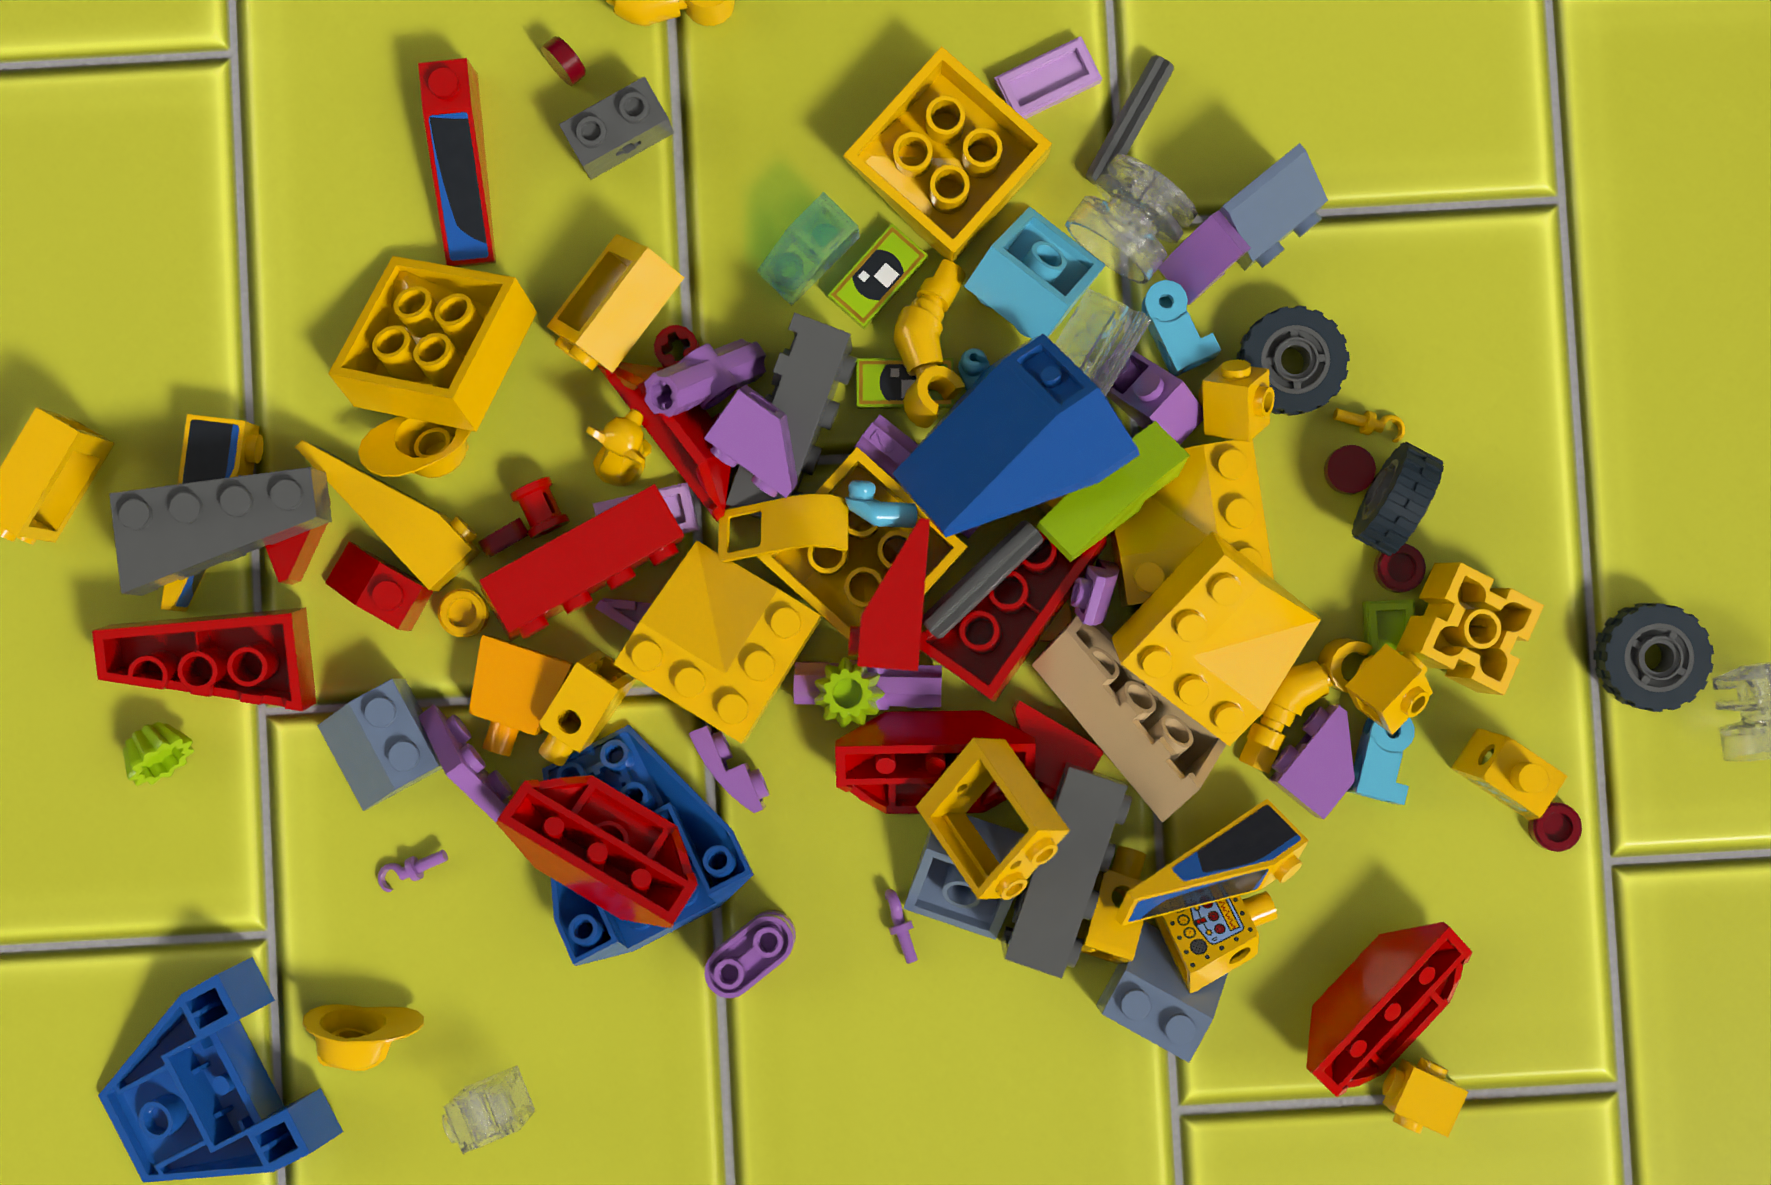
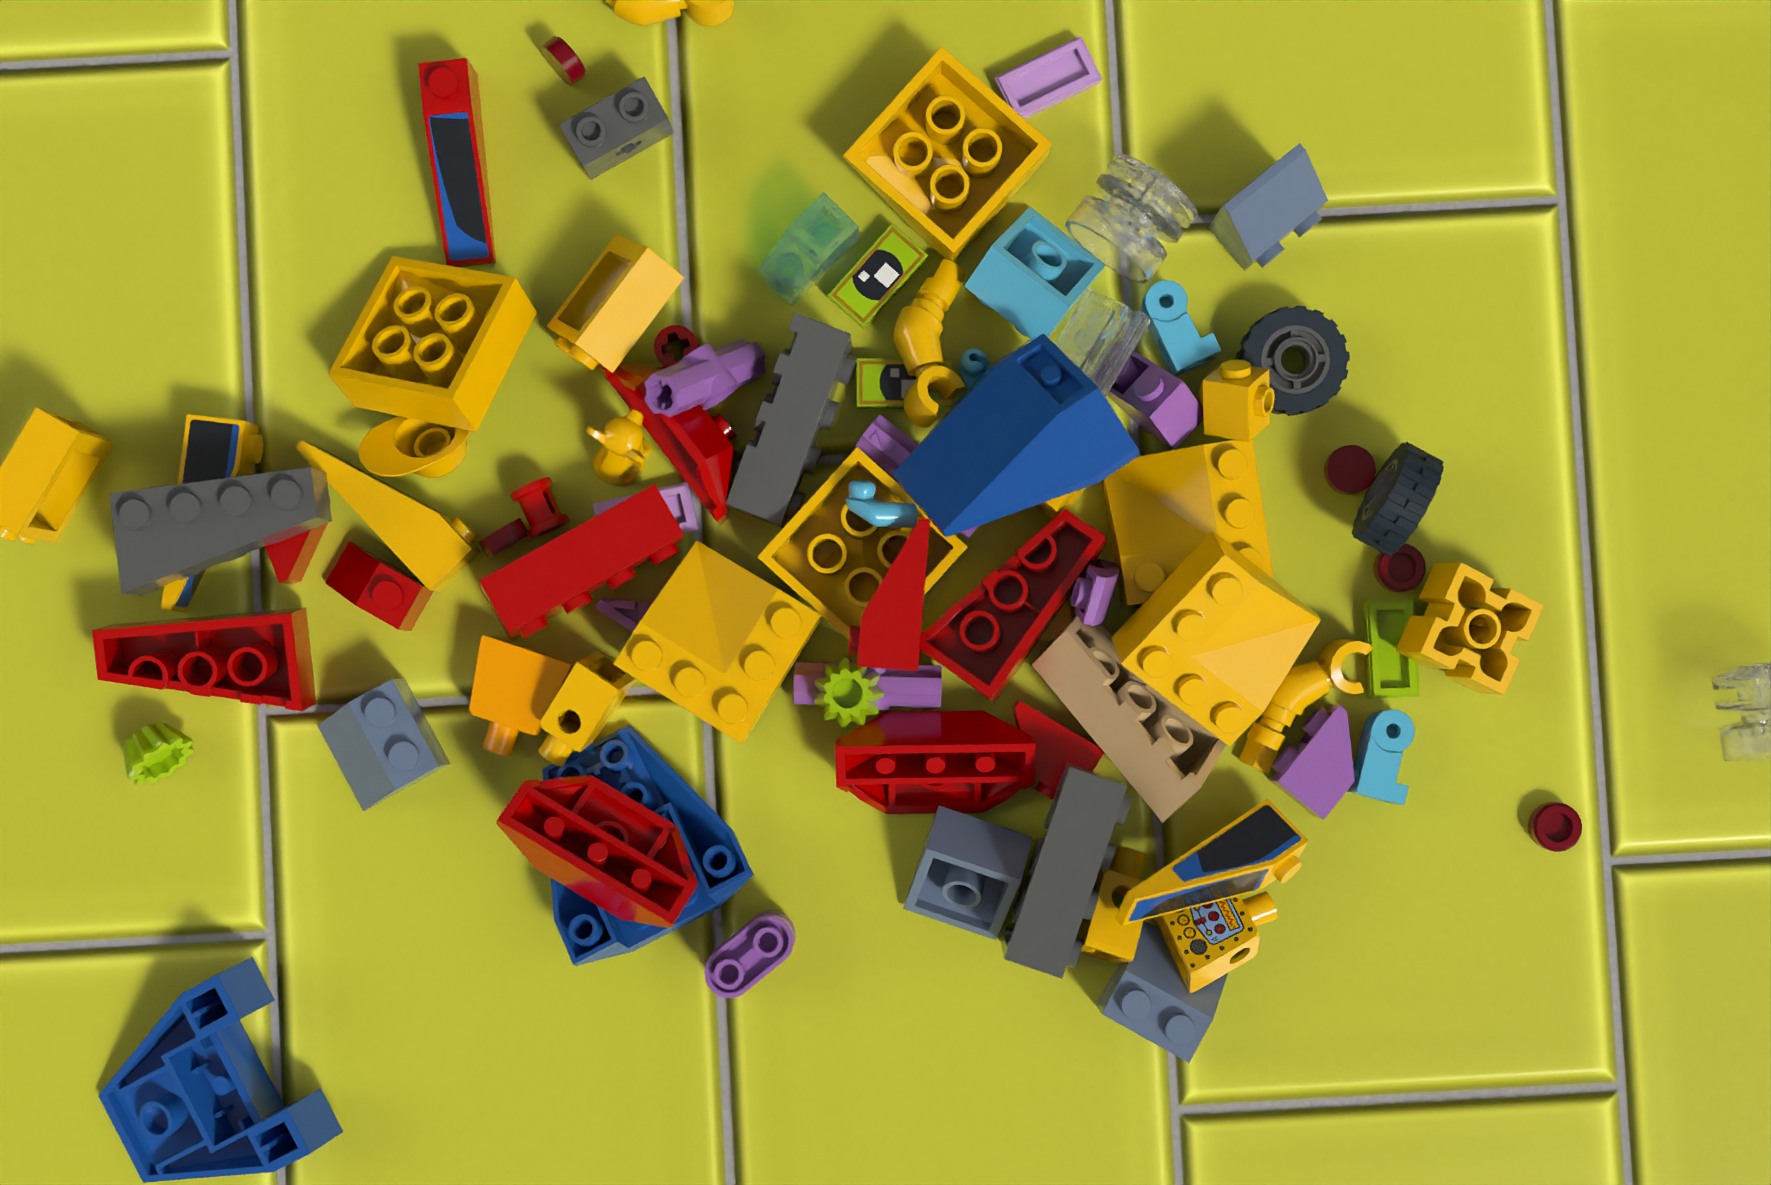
yellow piece [303,1004,424,1071] -> none
medium lavender hand [377,849,448,892] -> none
medium lavender plate [418,705,513,822] -> none
yellow tile [438,589,490,638] -> none
clear brick [442,1065,536,1154] -> none
medium lavender slope [689,725,770,813] -> none
medium lavender slope [704,385,798,498] -> none
yellow piece [718,494,848,562] -> none
medium lavender hand [884,889,918,964] -> none
yellow window [916,738,1070,900] -> none
dark grey axle [922,520,1043,639] -> none
lime slope [1037,421,1190,562] -> none
dark grey axle [1086,55,1174,189] -> none
medium lavender slope [1158,210,1251,305] -> none
red wedge [1306,922,1473,1097] -> none
yellow hand [1333,408,1405,443] -> none
yellow brick [1345,644,1433,735] -> none
yellow brick [1382,1057,1468,1137] -> none
yellow torso [1451,728,1567,820] -> none
black wheel [1593,603,1714,712] -> none

